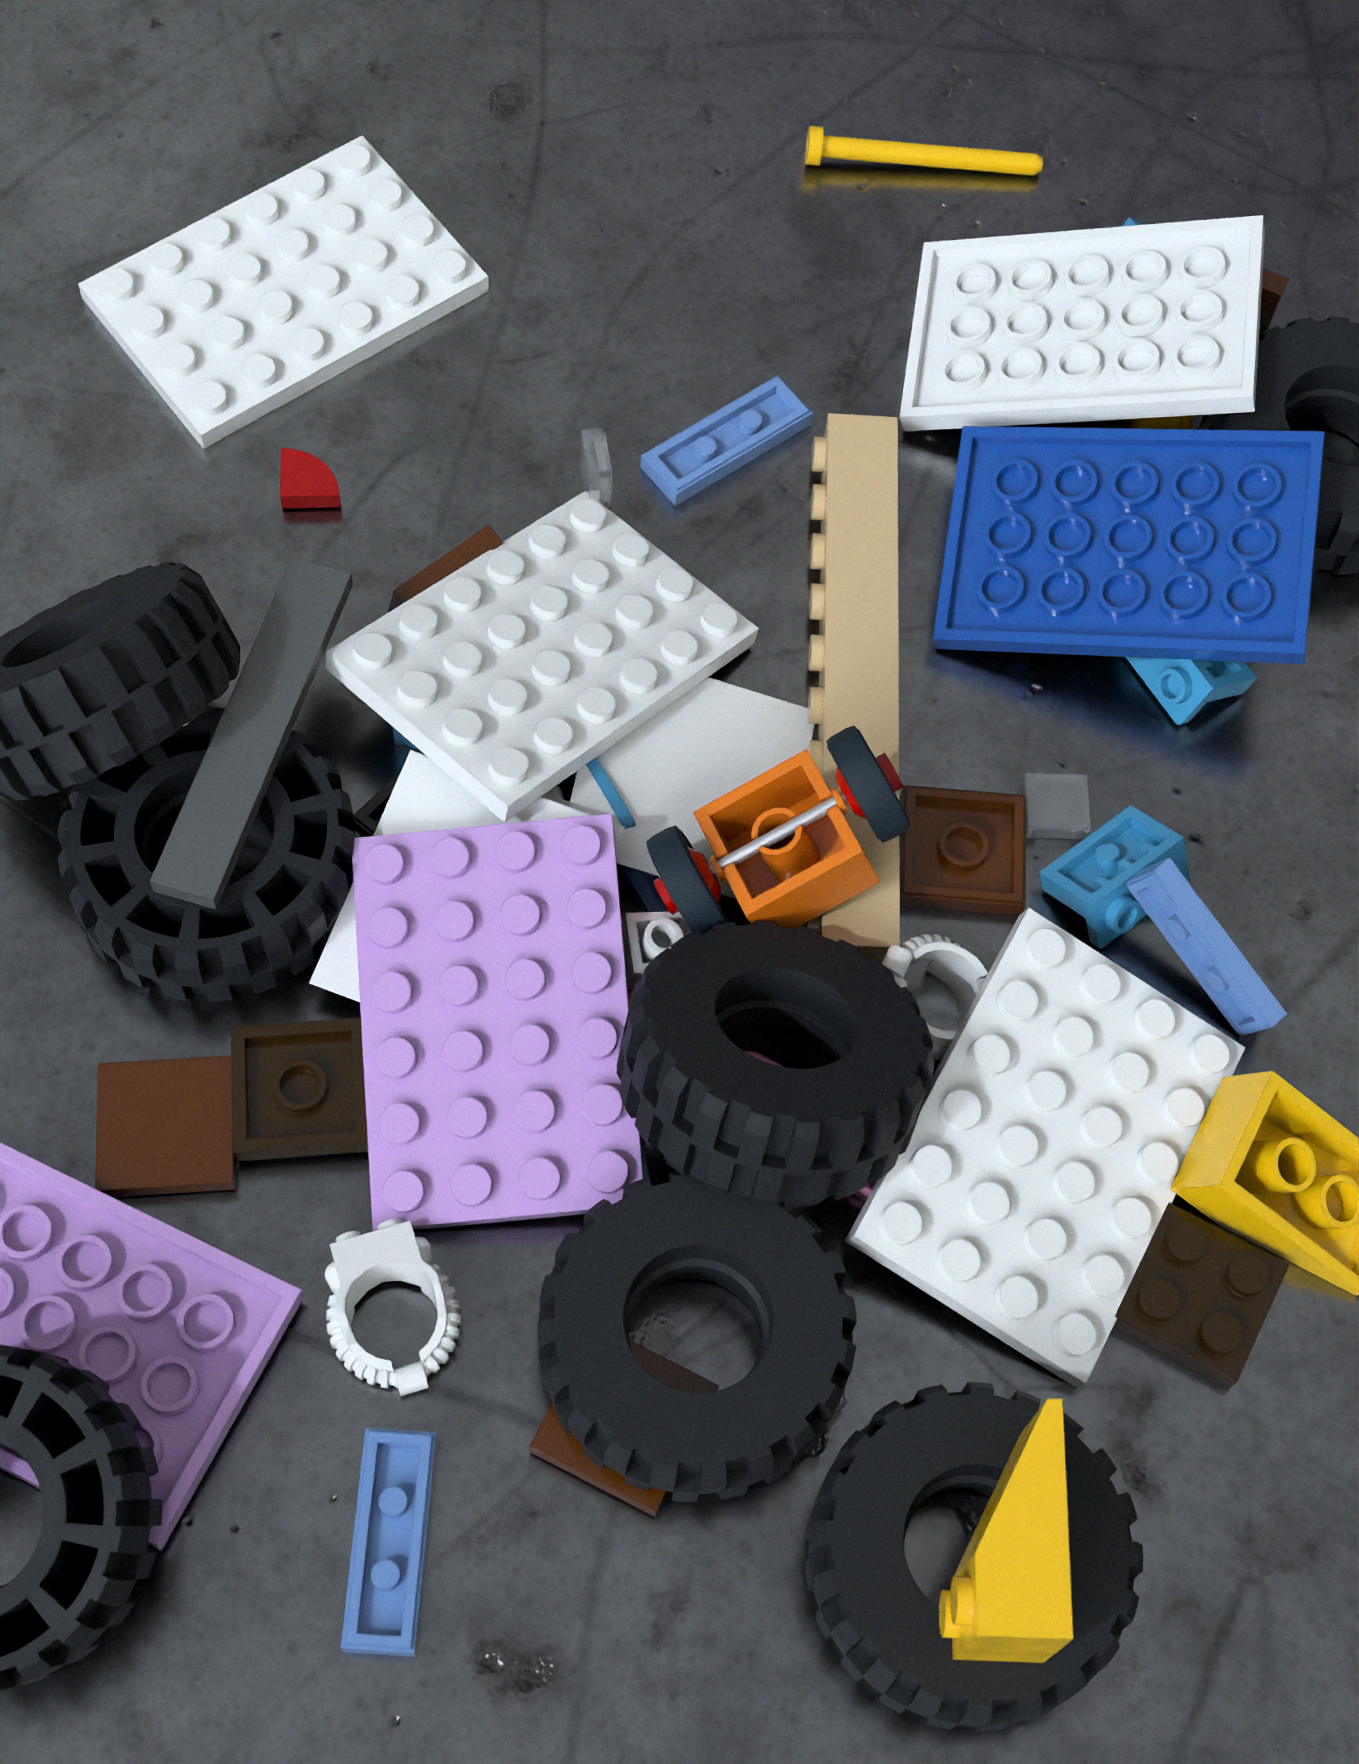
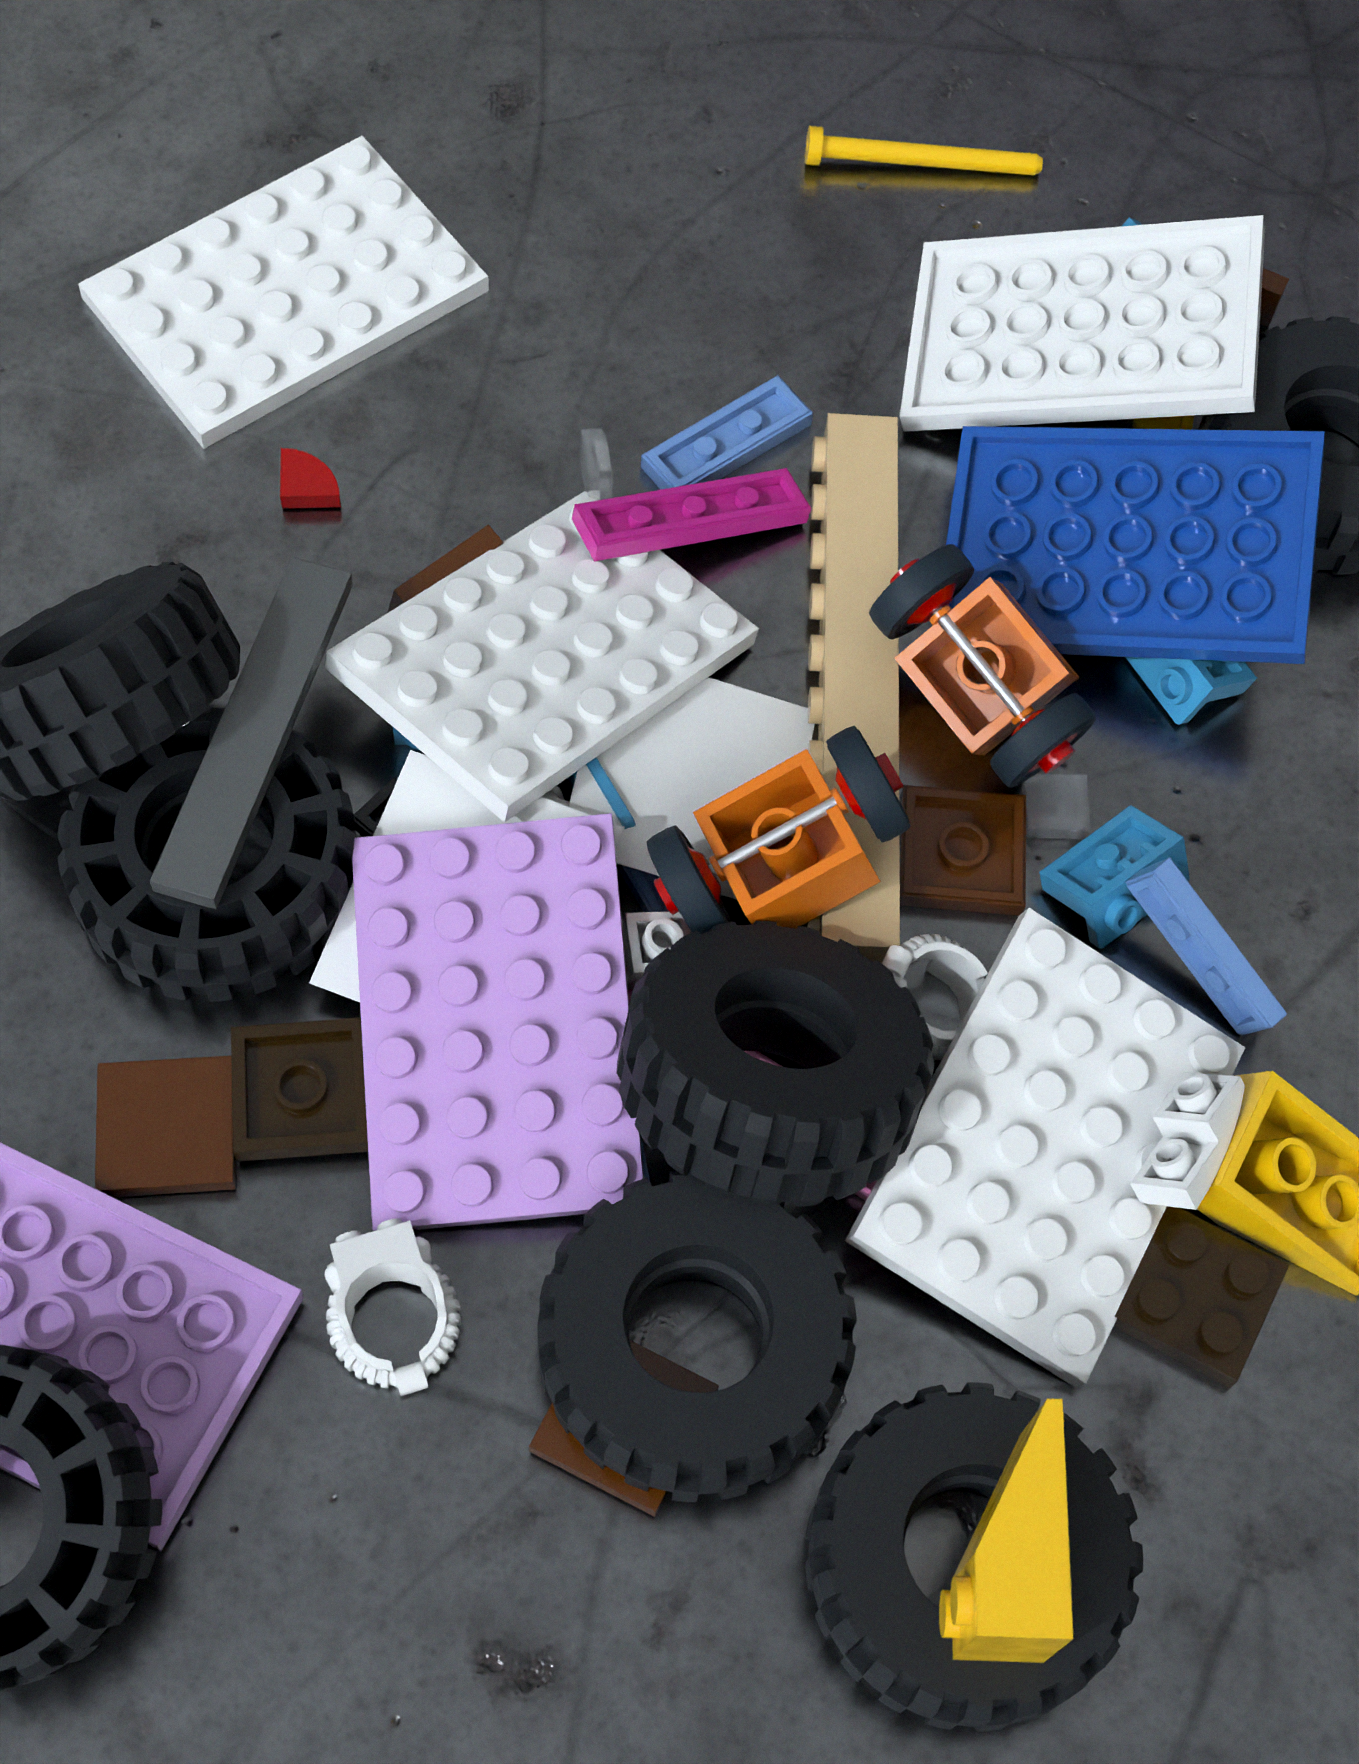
medium blue tile [341,1428,437,1657] -> none
none -> dark pink tile [571,468,811,562]
none -> brick [869,544,1097,788]
none -> white slope [1130,1072,1245,1210]

